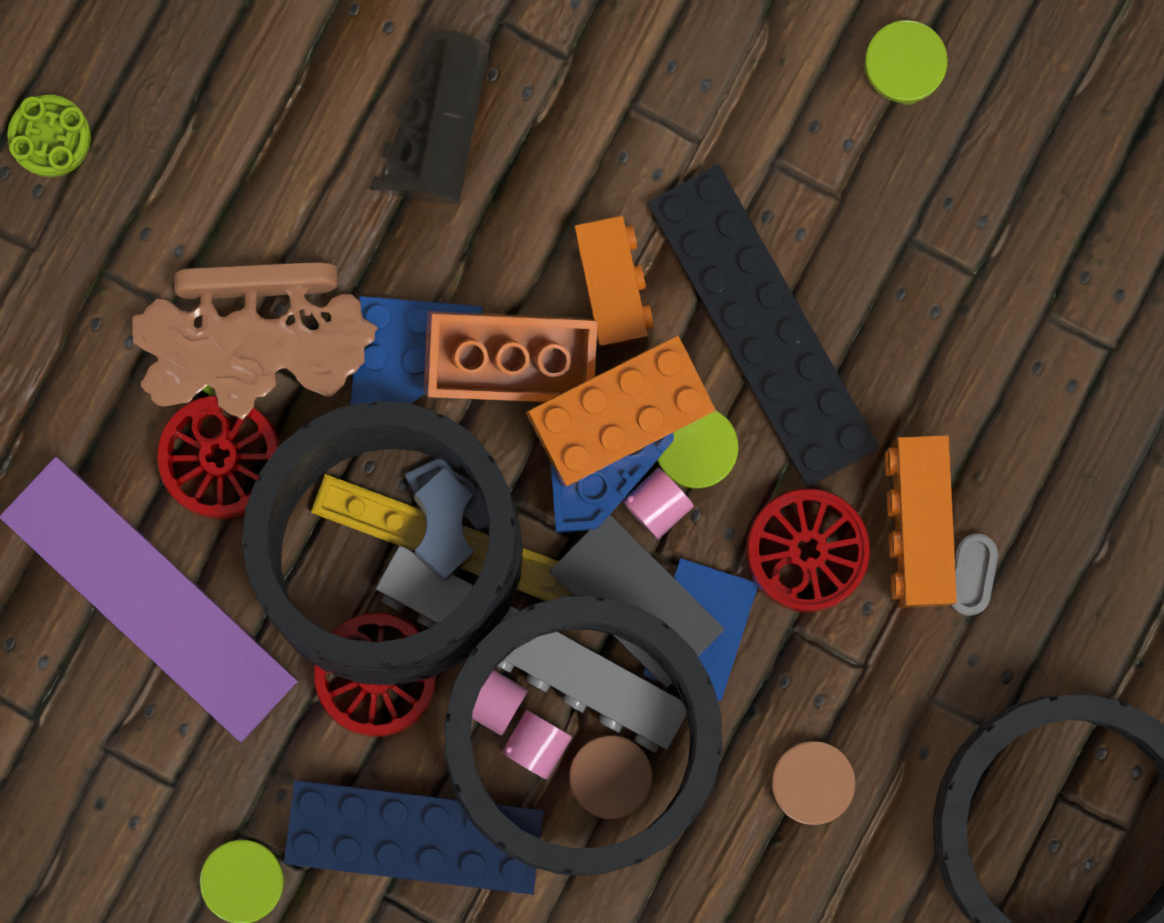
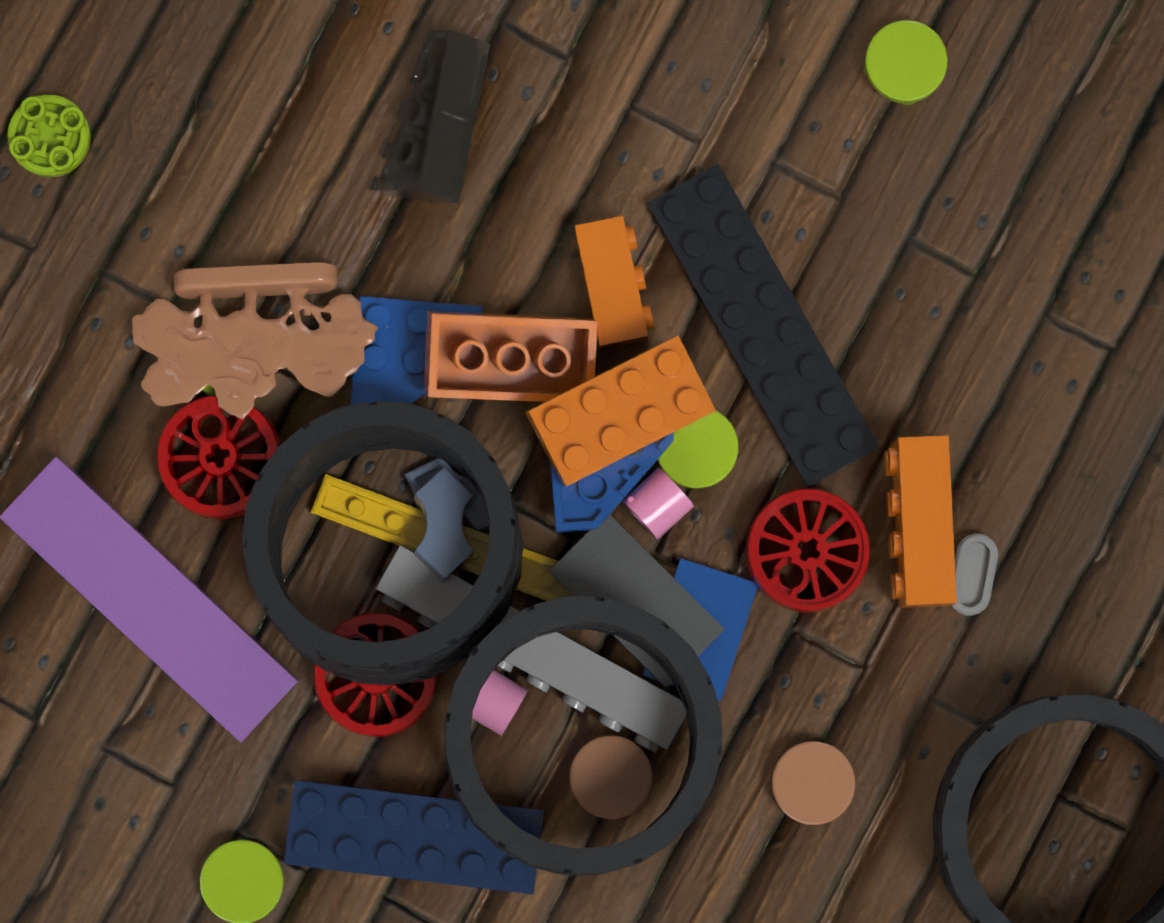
bright pink piece [501,710,572,780] -> none

